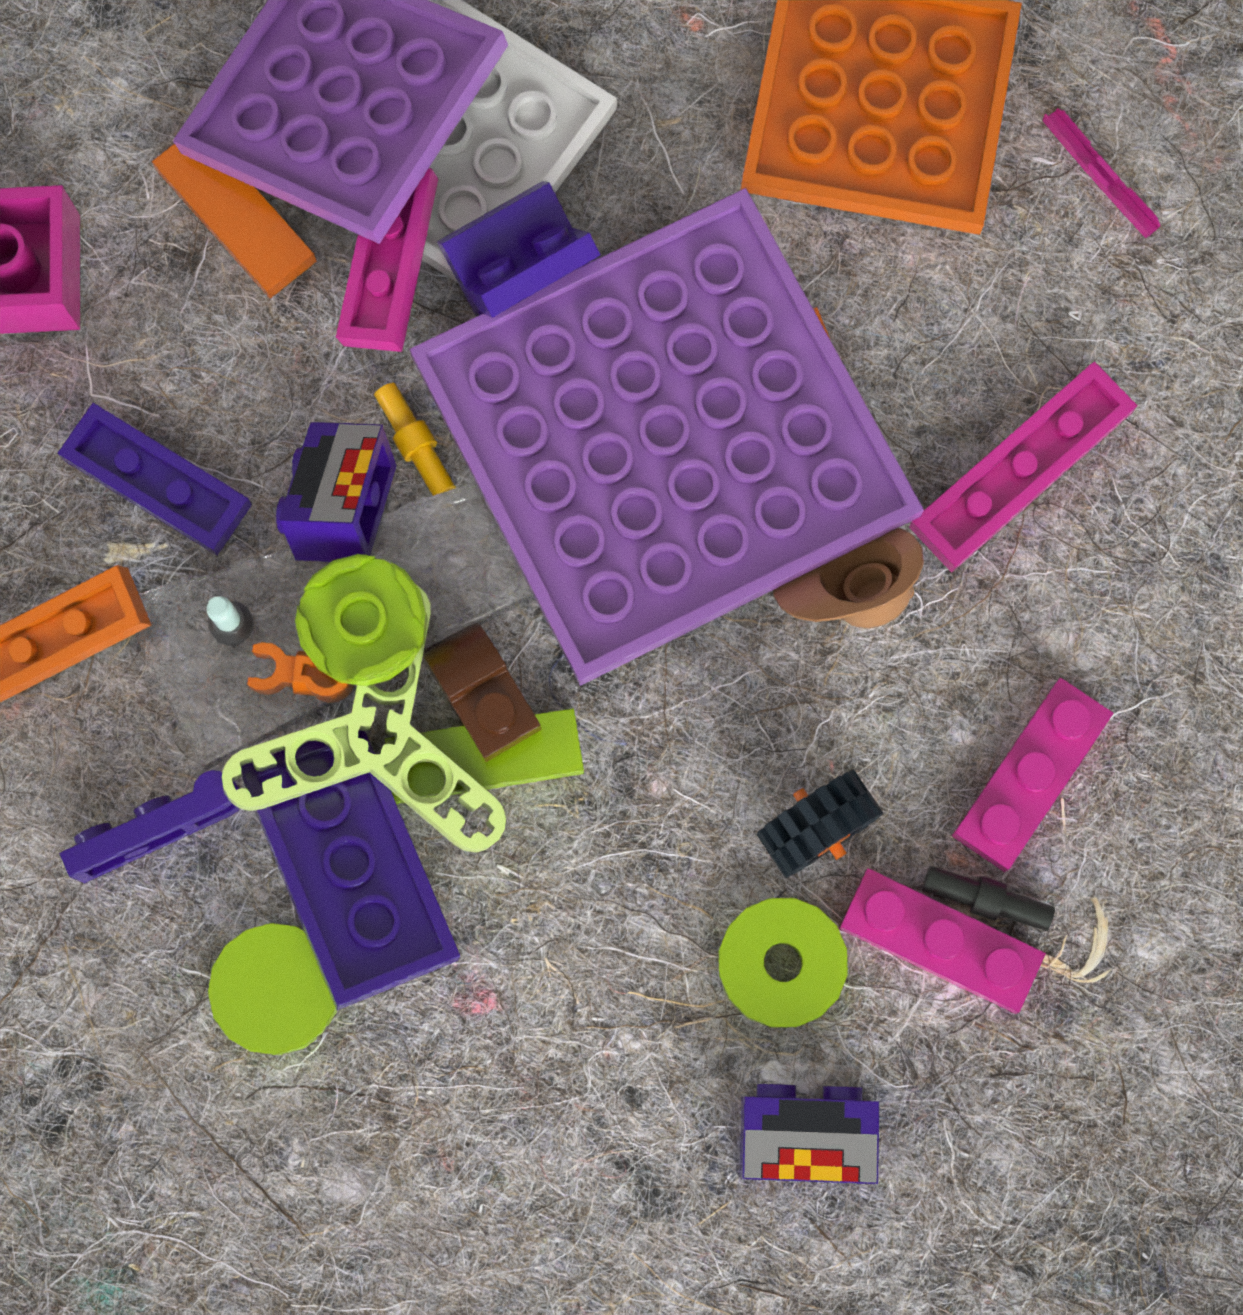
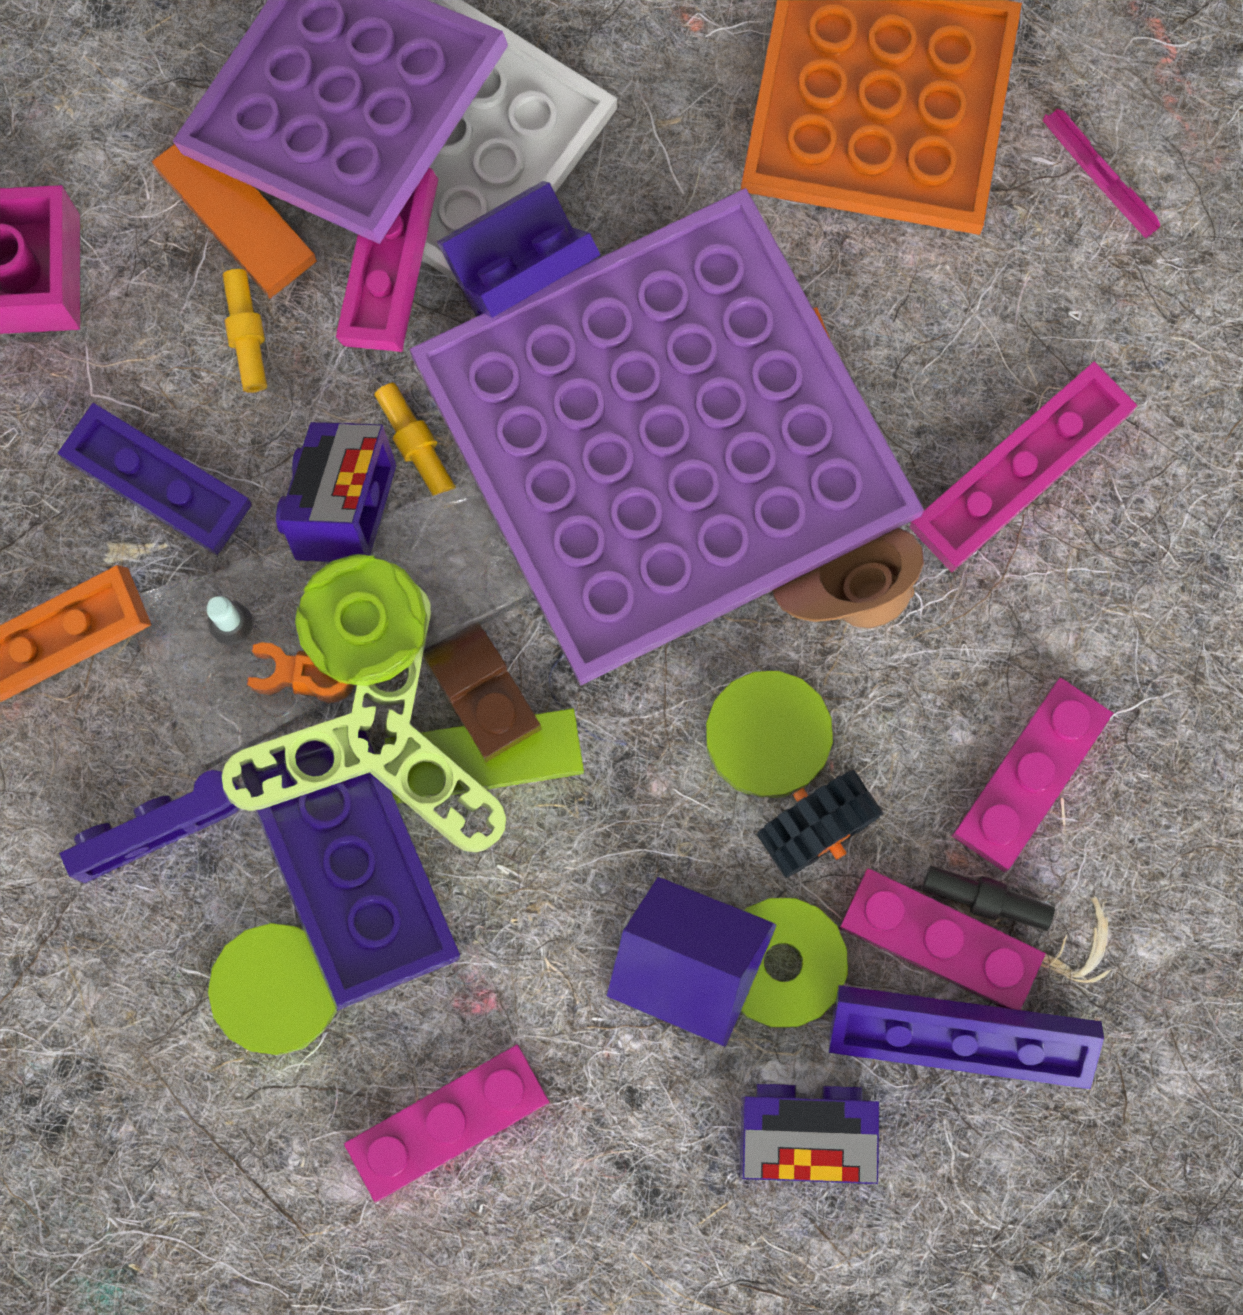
none -> yellow bar [222,269,267,393]
none -> dark pink plate [343,1044,550,1203]
none -> dark purple slope [607,877,777,1047]
none -> lime tile [706,671,833,798]
none -> dark purple plate [829,985,1104,1089]

